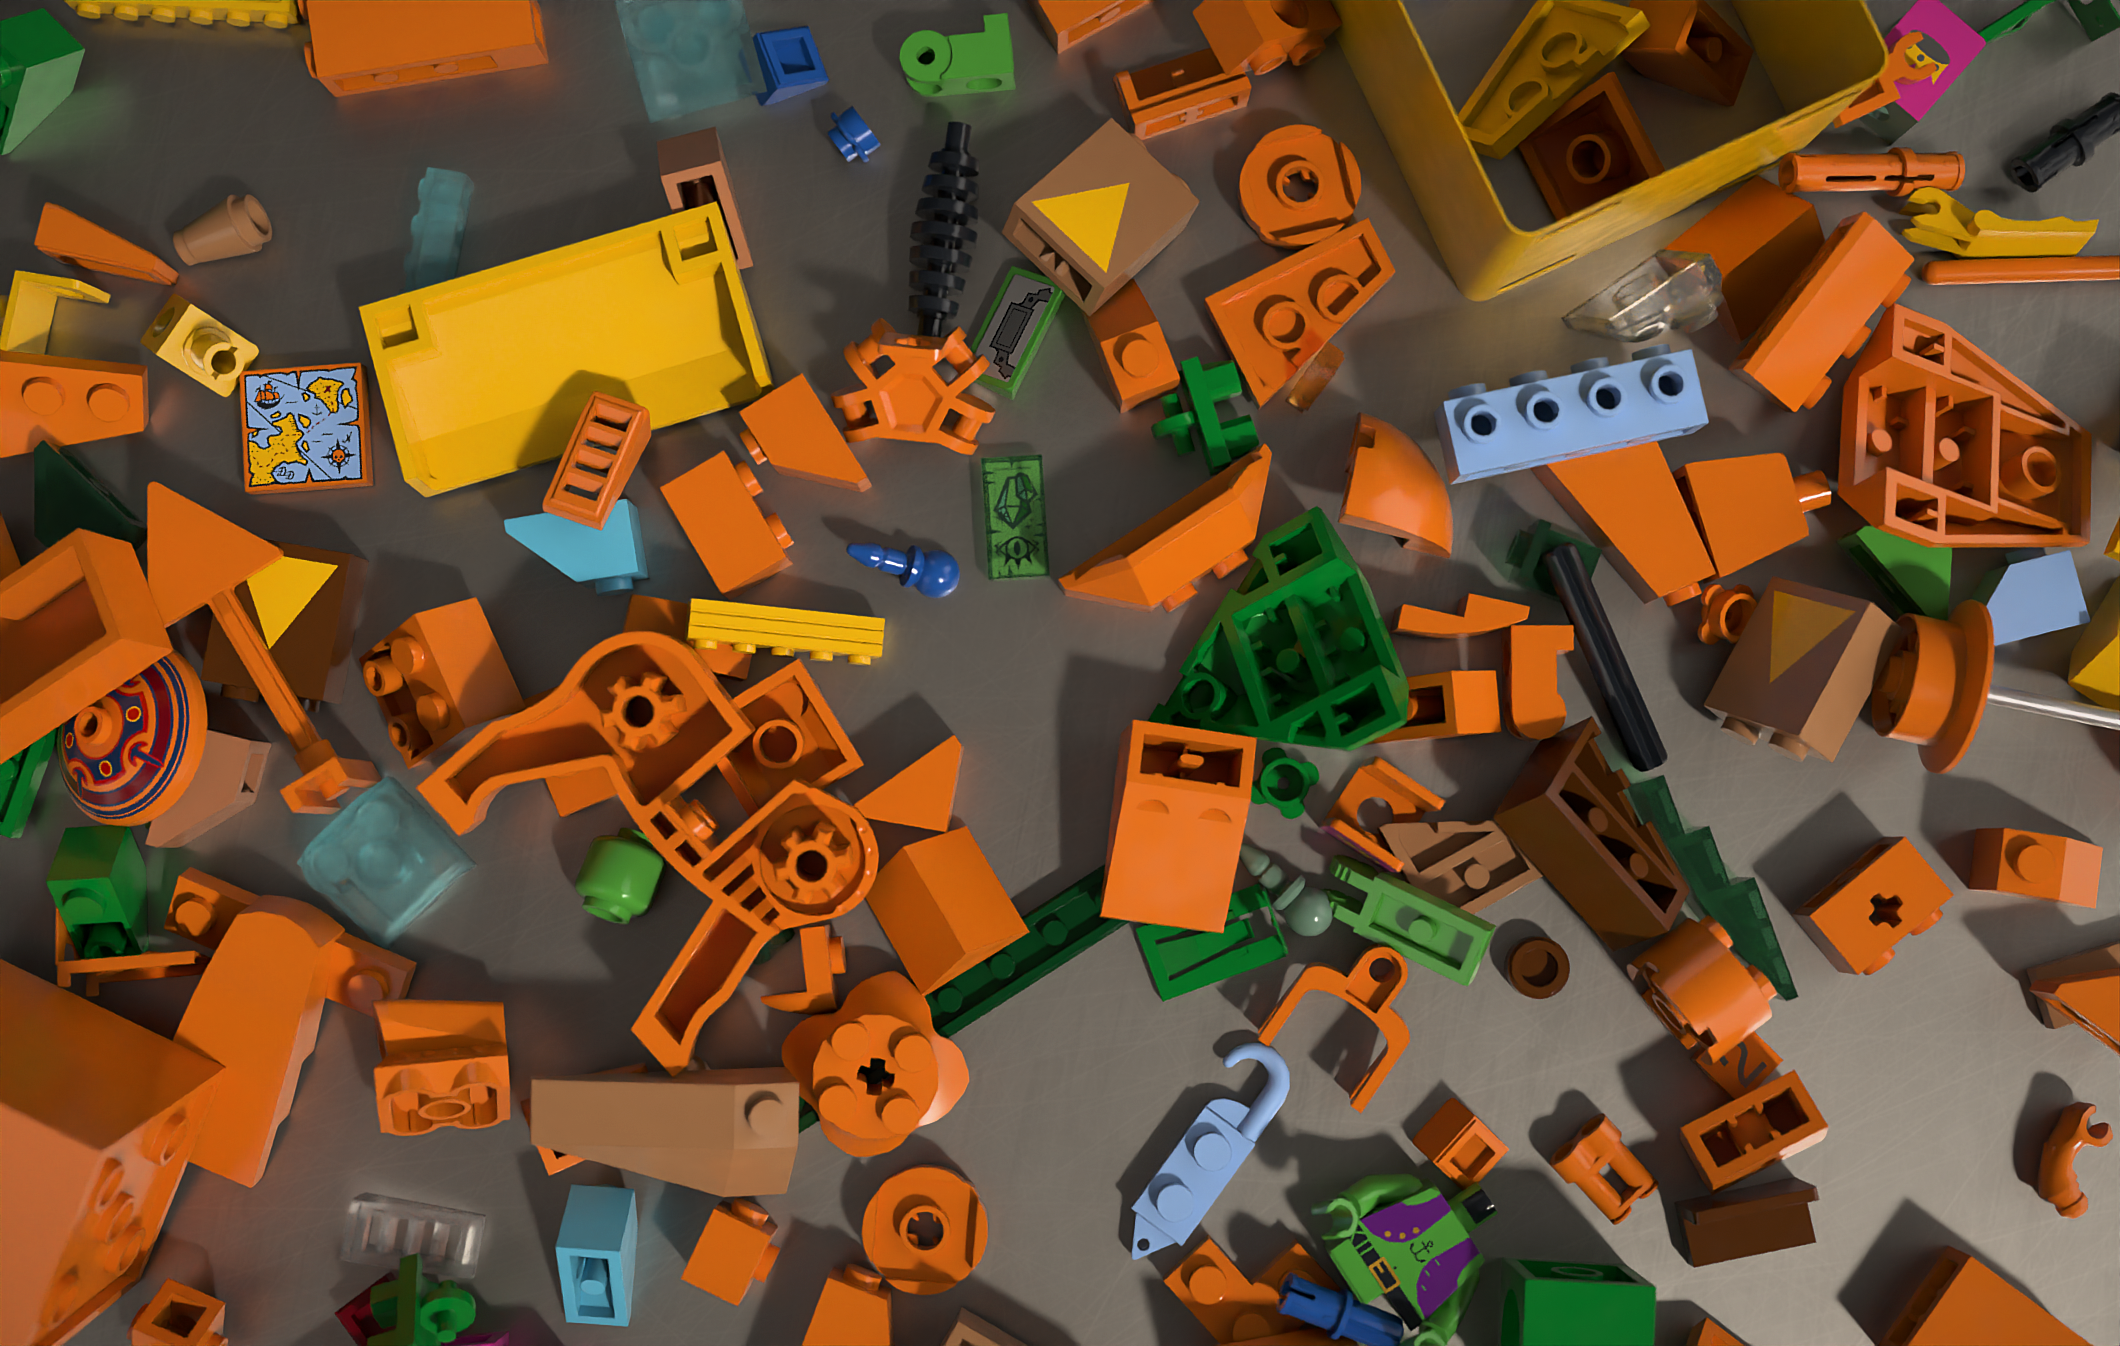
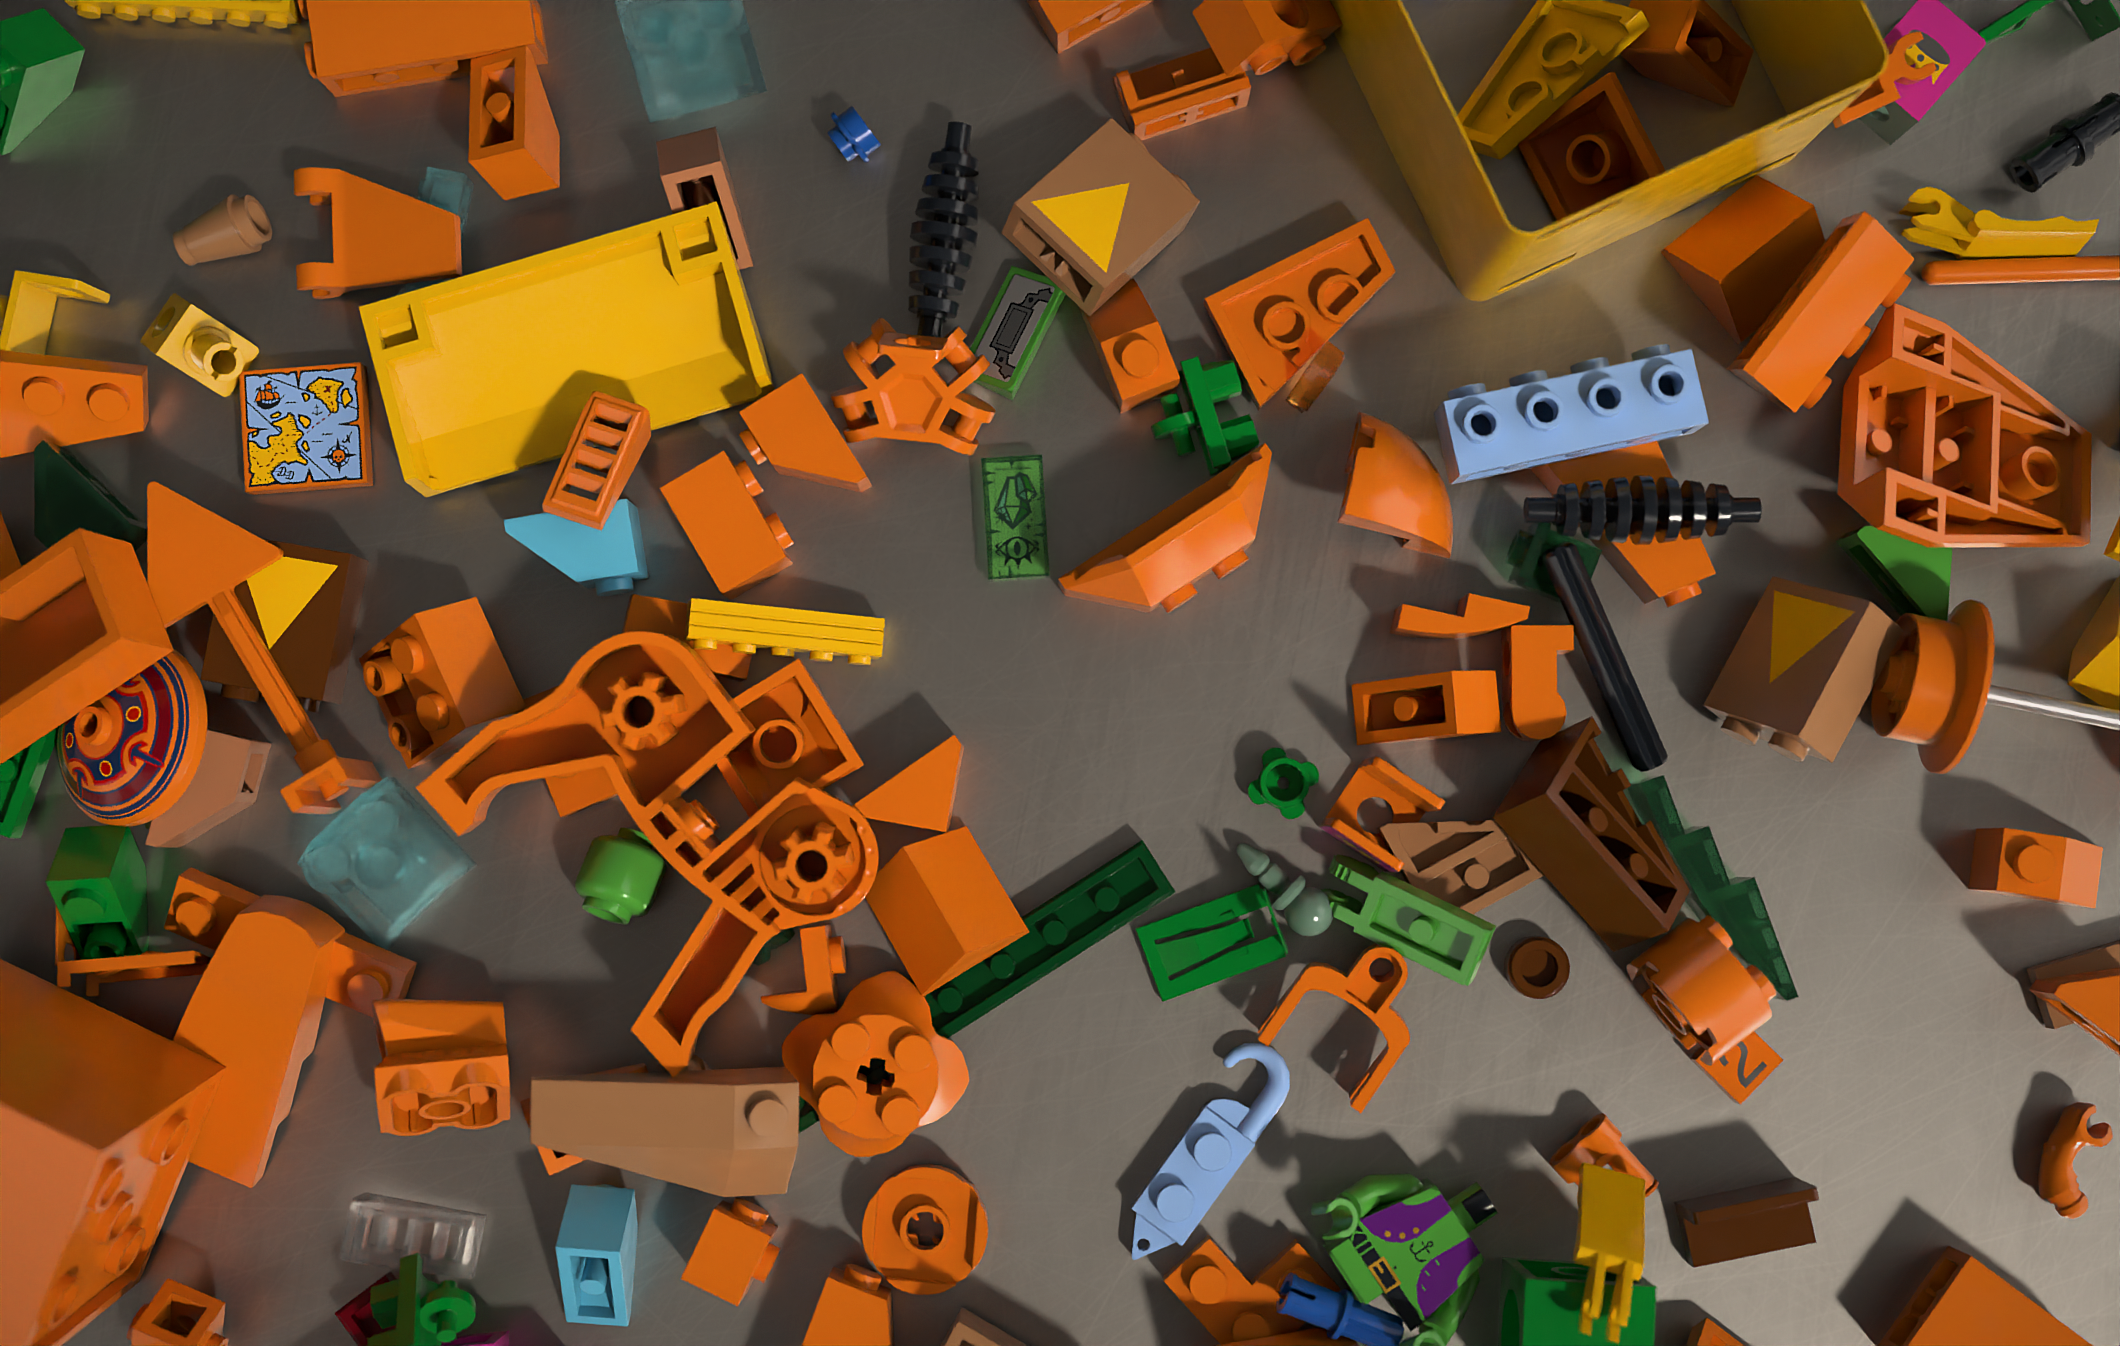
orange slope [34,202,179,286] -> none
blue slope [741,26,829,106] -> none
blue bar [846,543,960,598] -> none
bright green leg [899,13,1016,97] -> none
orange slope [1099,719,1257,934] -> none
green wedge [1147,506,1409,752] -> none
orange plate [1238,124,1361,250] -> none
orange slope [1412,1098,1509,1191] -> none
clear slope [1562,249,1724,343] -> none
orange torso [1672,452,1831,584] -> none
orange brick [1680,1070,1829,1196] -> none
orange plate [1697,584,1757,645] -> none
orange pin [1778,147,1965,197] -> none
orange brick [1790,836,1954,975] -> none
light blue slope [1971,547,2090,646] -> none
none -> orange flag [293,167,462,299]
none -> orange slope [468,45,560,201]
none -> black piece [1523,475,1762,545]
none -> yellow arm [1572,1162,1645,1343]

